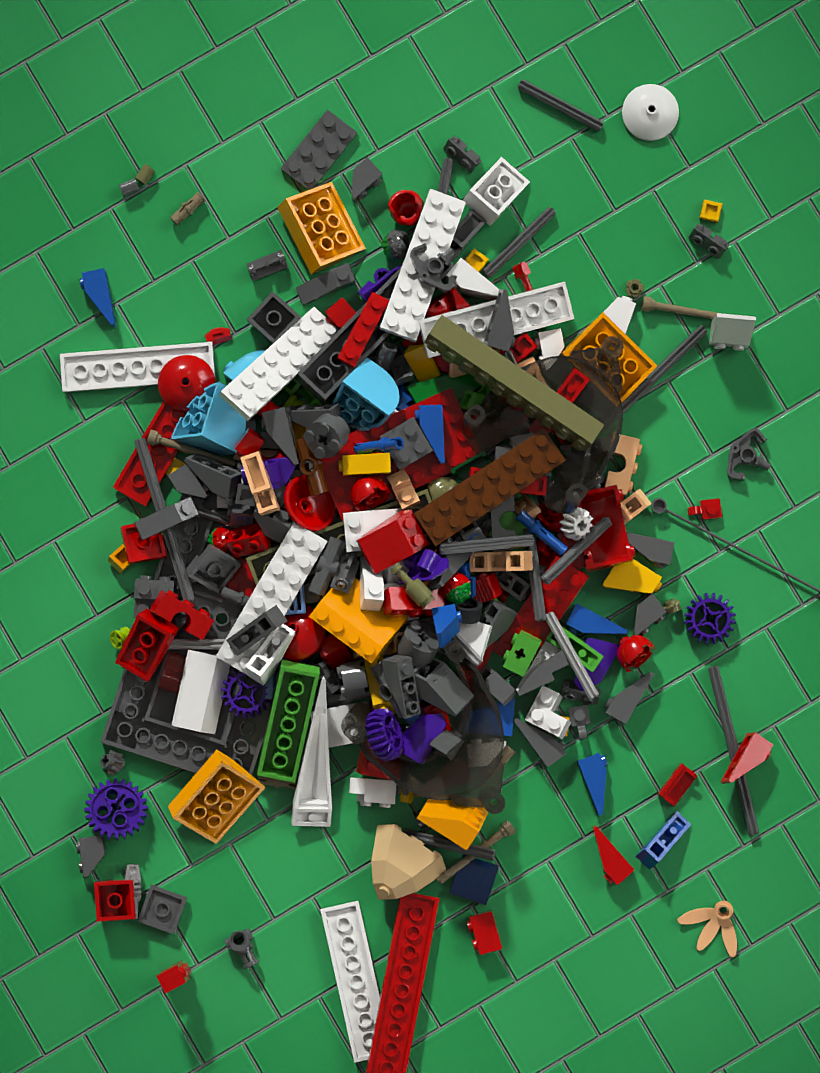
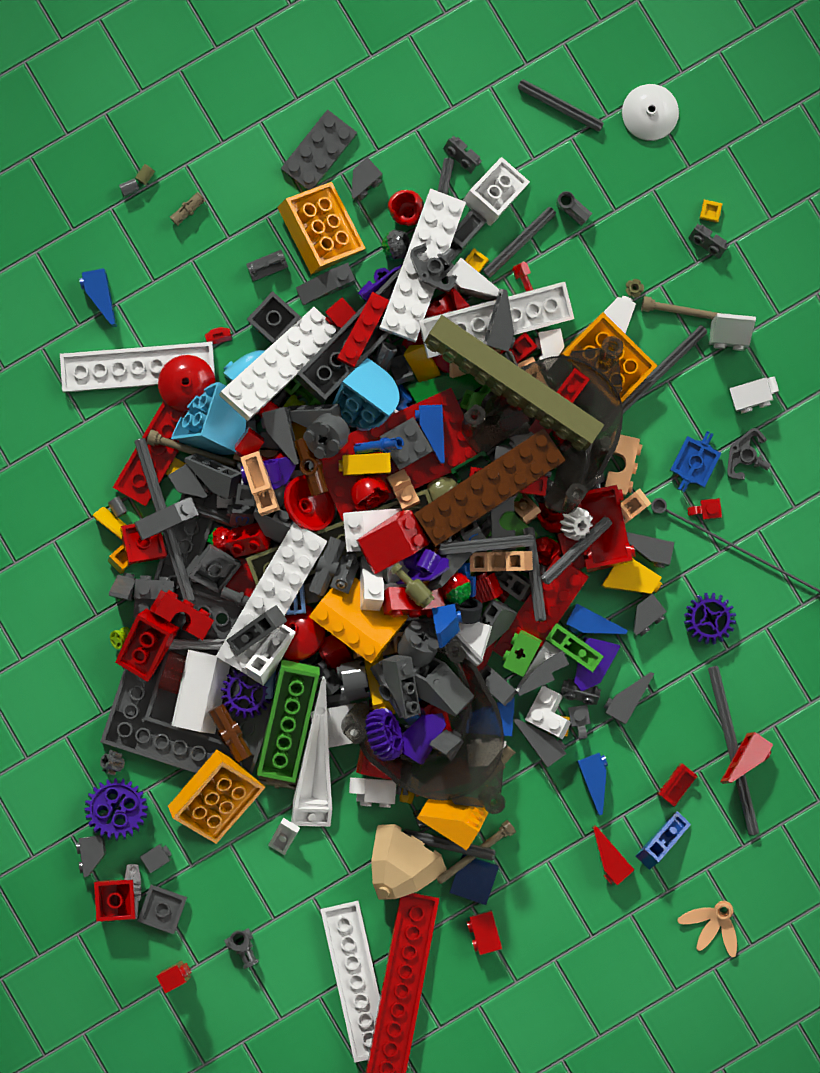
blue pin [516,510,568,556] -> none
light grey axle [546,612,599,699] -> none
red cylinder [617,635,655,672] -> none
olive plate [664,598,681,614] -> none
none -> yellow slope [93,507,126,541]
none -> dark grey hinge [108,496,128,518]
none -> dark grey slope [109,572,136,602]
none -> dark grey brick [140,844,172,873]
none -> reddish brown piece [208,704,252,763]
none -> white slope [268,818,300,855]
none -> dark grey bush [270,388,291,408]
none -> dark grey piece [556,191,593,226]
none -> blue plate [670,431,721,493]
none -> white hinge [730,377,779,414]

